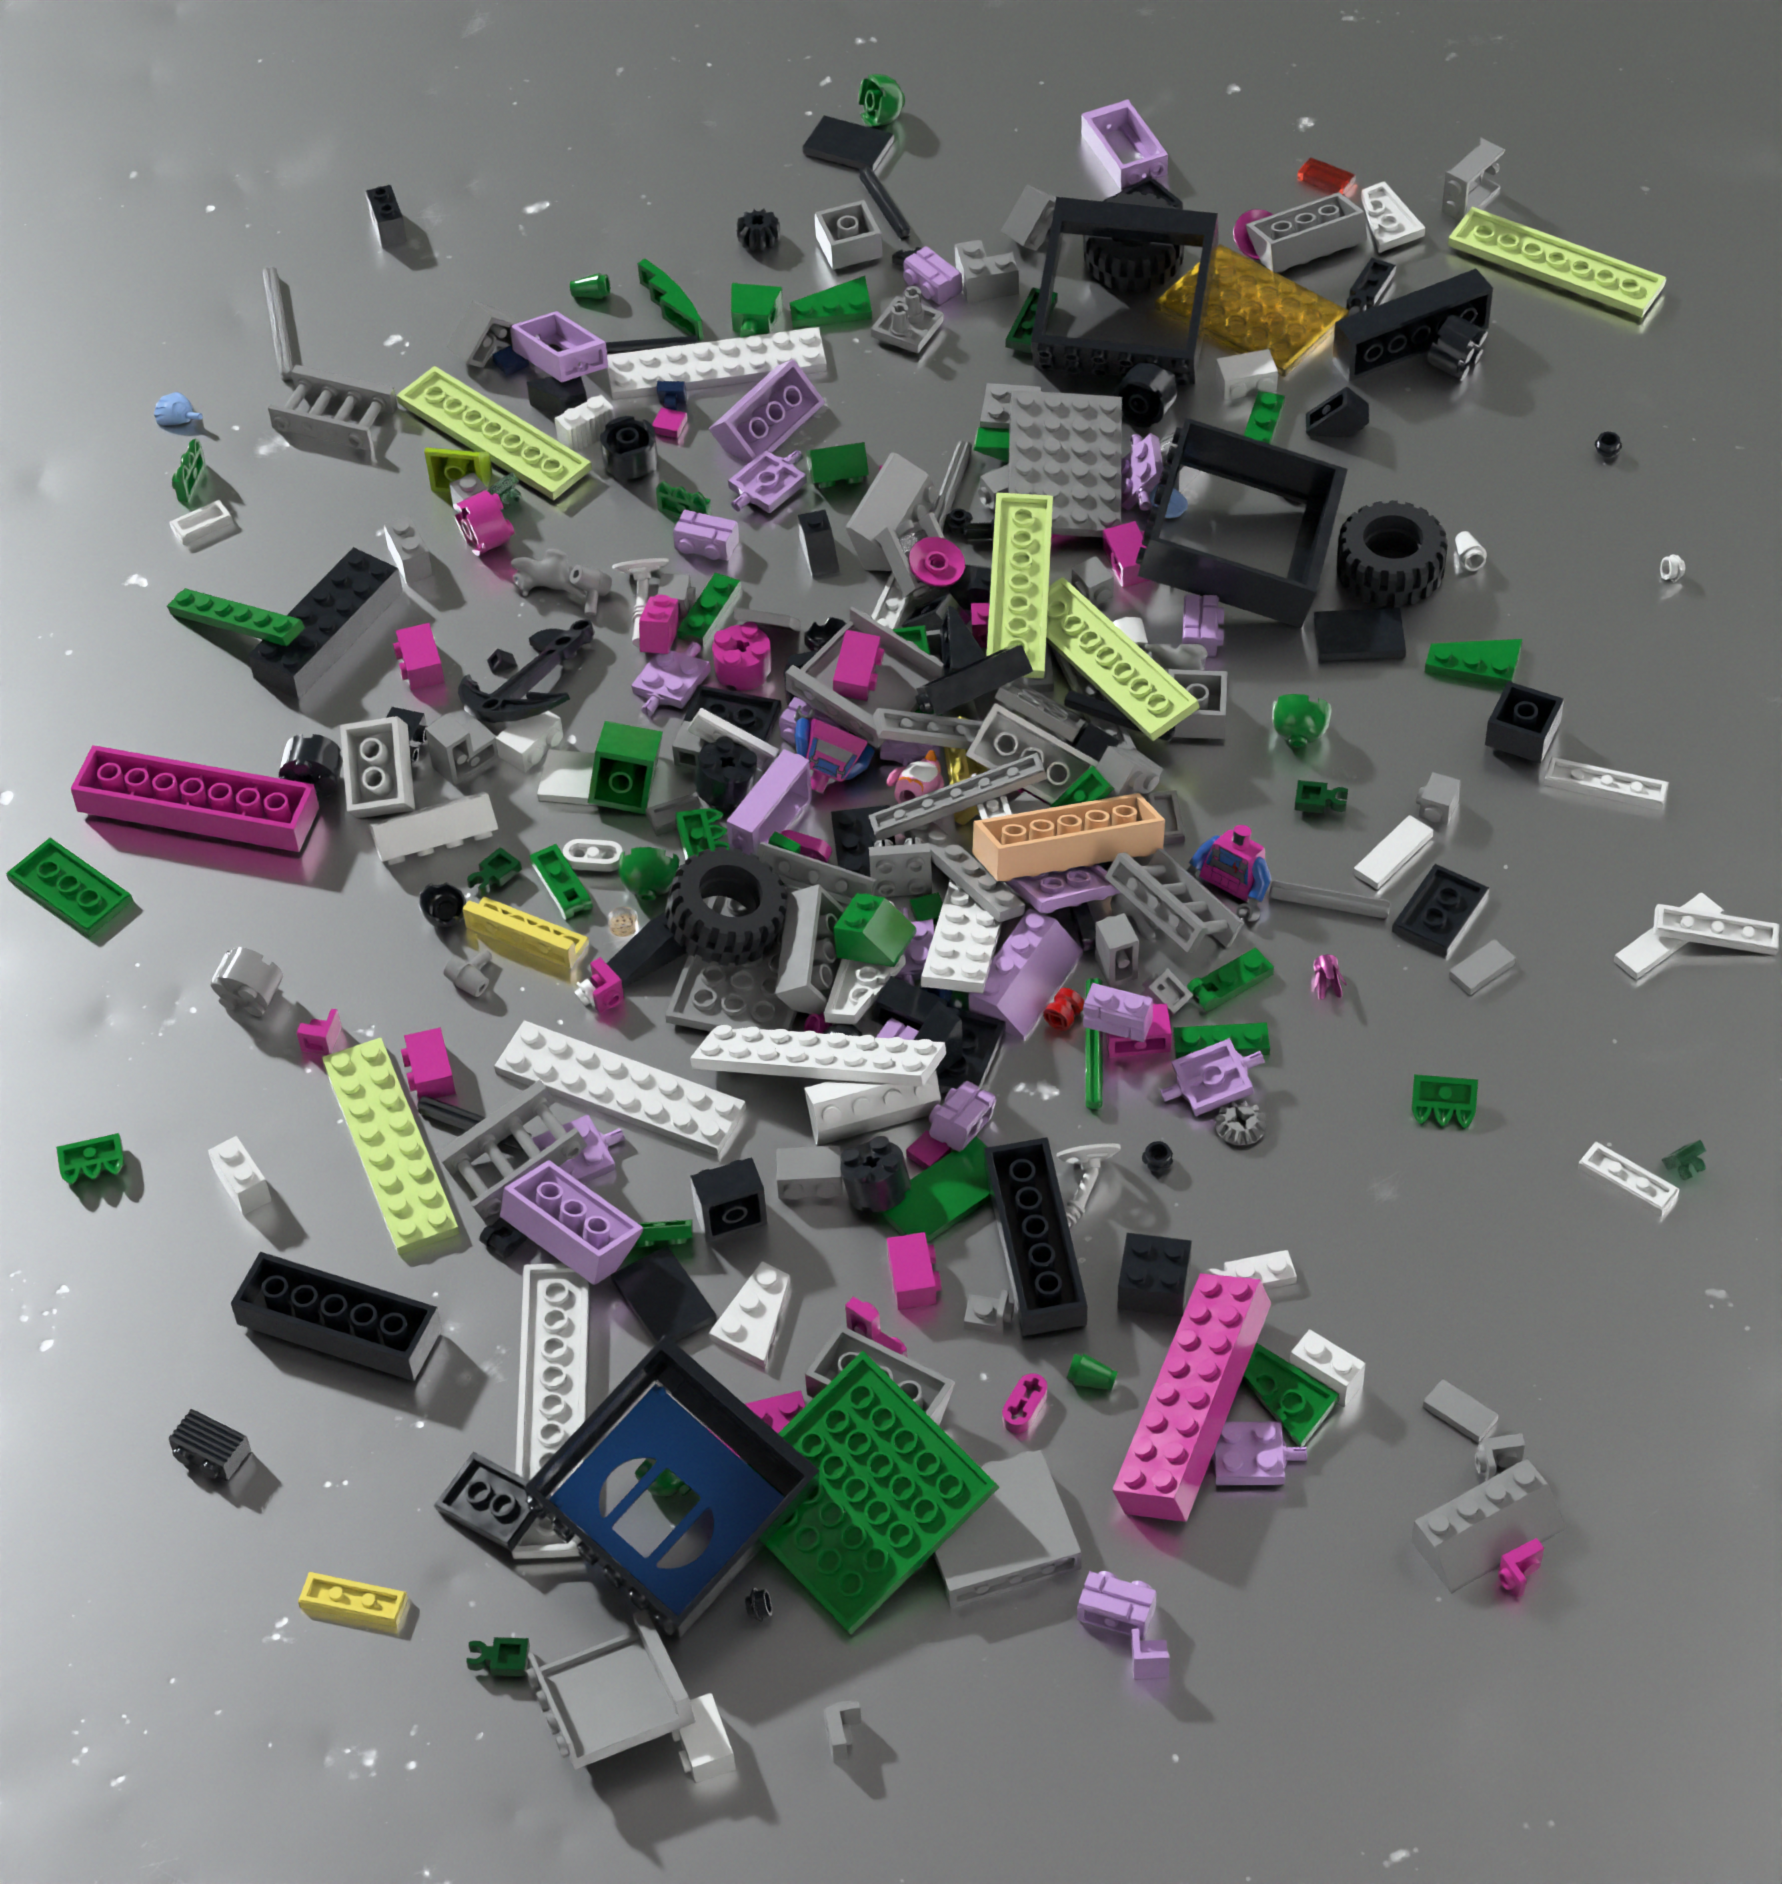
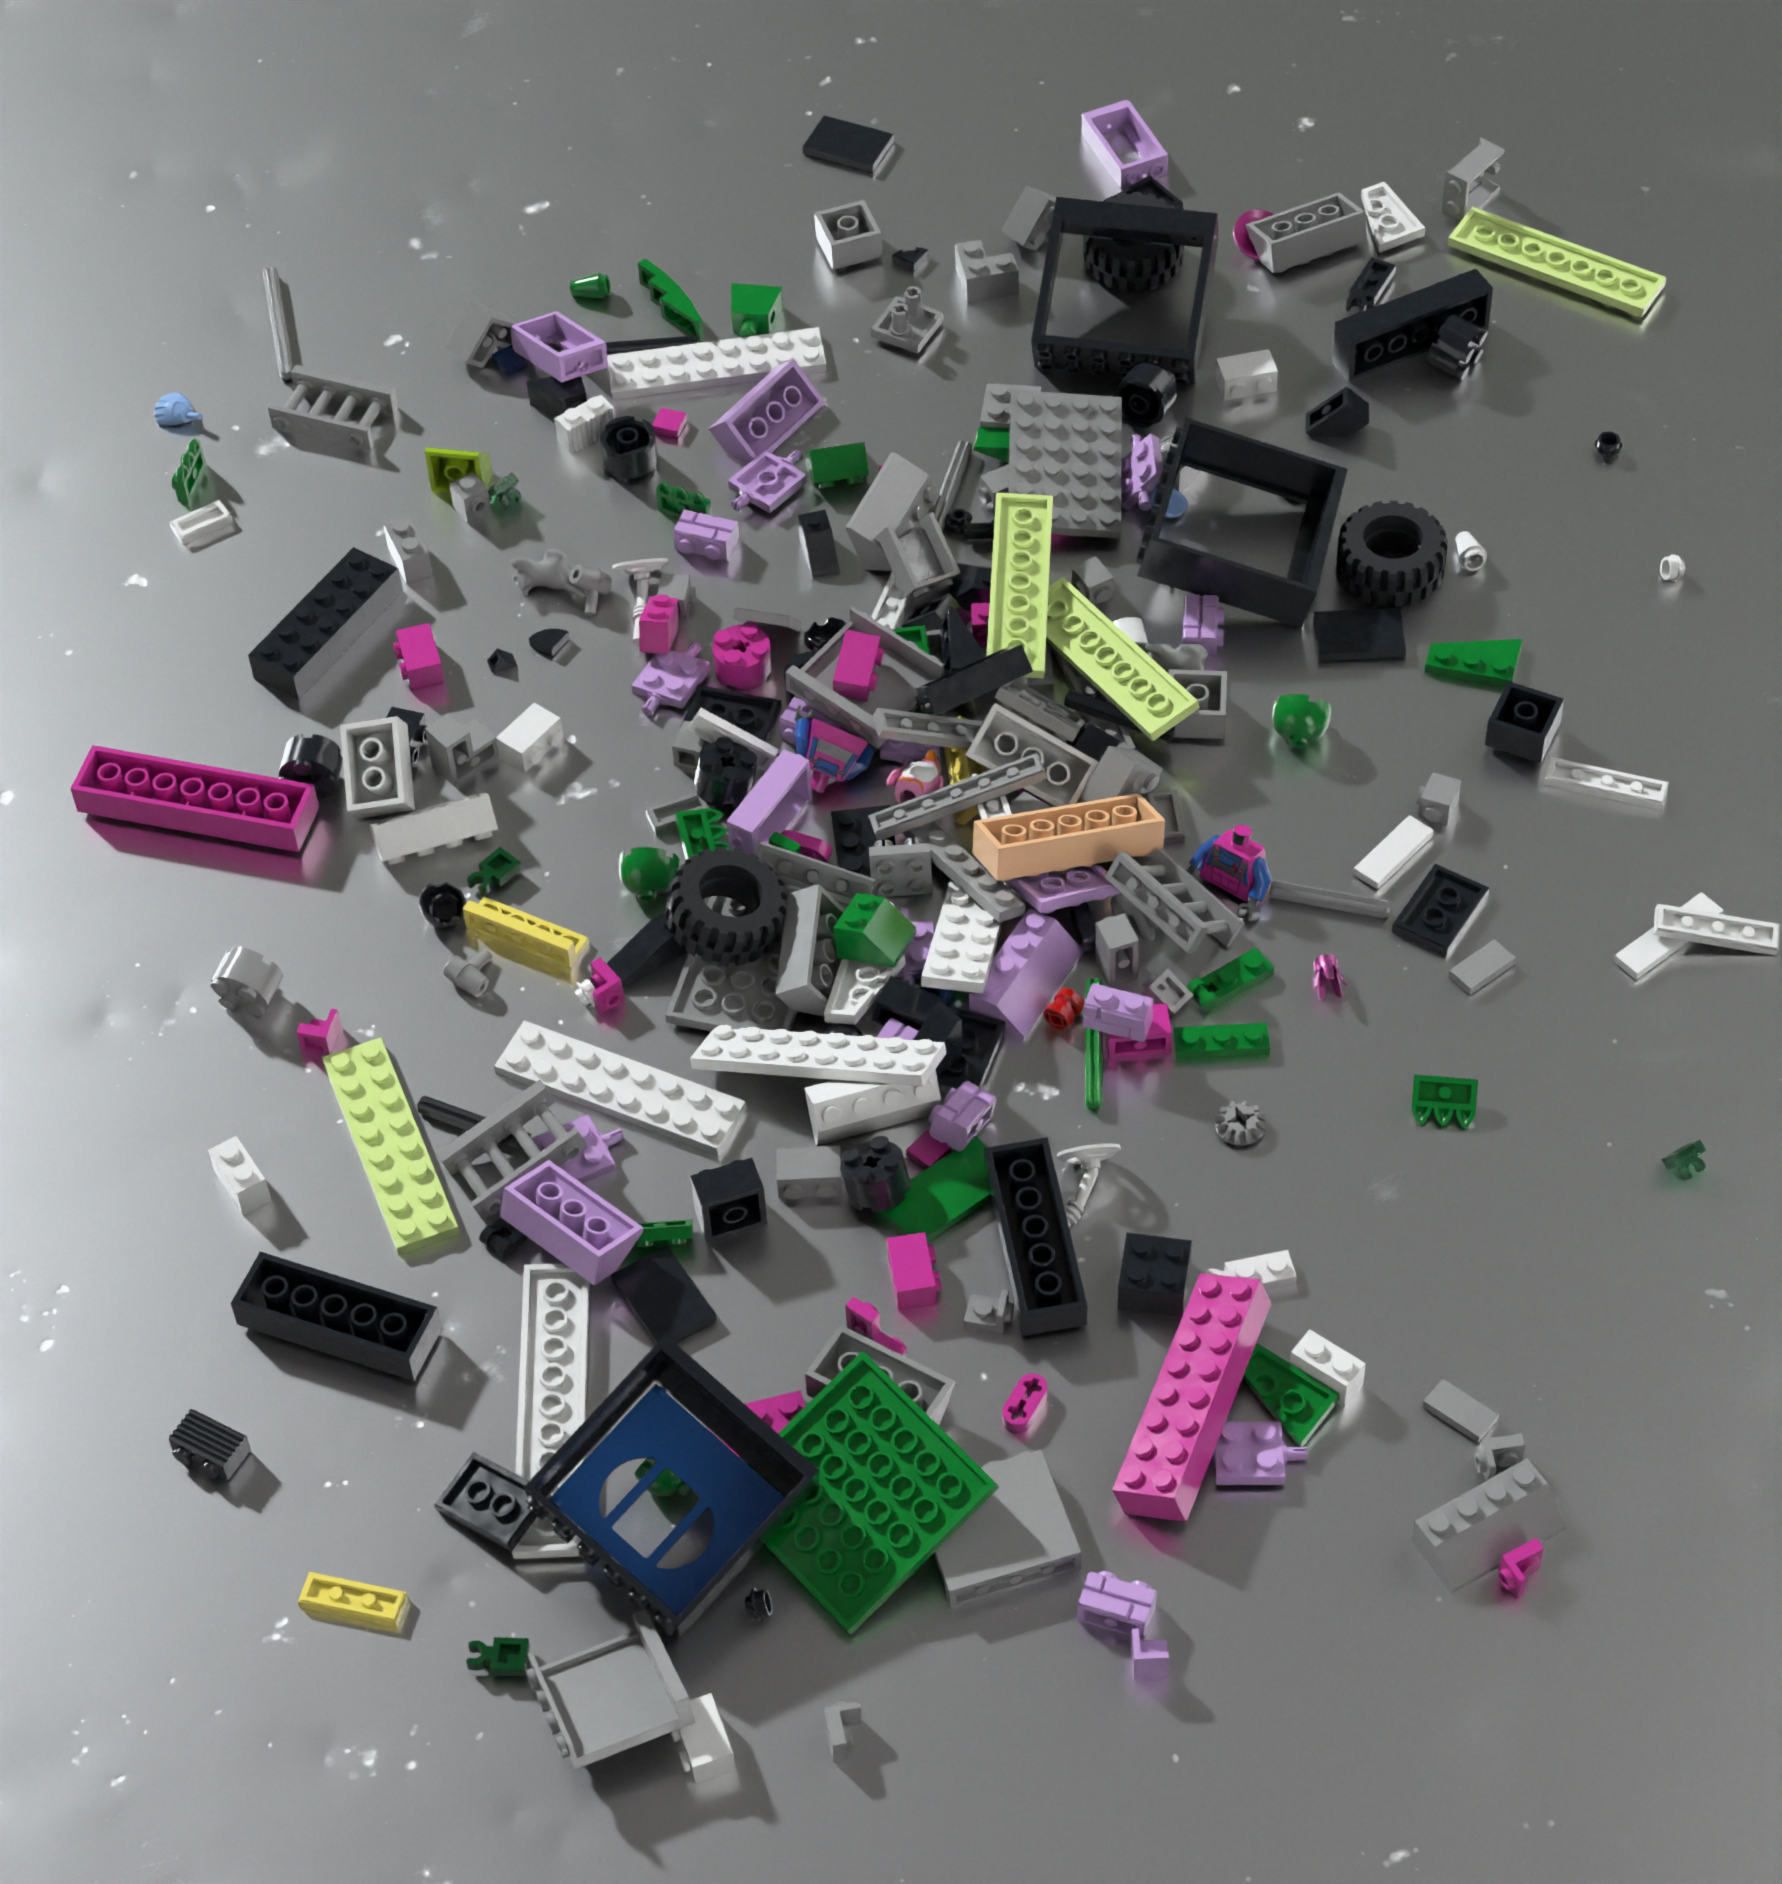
green tile [6,837,133,938] -> none
green plate [56,1133,125,1185] -> none
green plate [167,588,305,646] -> none
black brick [366,185,407,247] -> none
yellowish green plate [396,366,592,500] -> none
dark pink brick [401,1027,456,1101] -> none
dark pink brick [454,490,515,556] -> none
black piece [458,619,595,723] -> none
green plate [529,844,593,920] -> none
white tile [537,749,596,806] -> none
white plate [563,839,623,872] -> none
green slope [587,721,663,814] -> none
clear tile [608,907,639,937] -> none
dark blue tile [657,381,687,411] -> none
green plate [677,573,741,646] -> none
white wing [709,1261,790,1368] -> none
black gear [736,208,780,251] -> none
green wing [789,276,872,328] -> none
dark pink plate [804,1012,832,1034] -> none
green cylinder [858,74,905,127] -> none
black axle [859,167,911,238] -> none
lavender brick [903,246,963,305] -> none
dark pink dish [908,537,965,587] -> none
green tile [910,892,943,925] -> none
dark green plate [1005,287,1058,353] -> none
green plate [1050,765,1115,808] -> none
green cone [1066,1353,1118,1391] -> none
dark pink brick [1103,521,1151,588] -> none
black plate [1142,1141,1173,1172] -> none
clear yellow plate [1155,244,1349,378] -> none
lavender plate [1160,1038,1265,1116] -> none
green plate [1244,391,1285,444] -> none
dark green plate [1294,780,1348,813] -> none
clear red tile [1297,157,1356,196] -> none
white tile [1578,1142,1679,1216] -> none

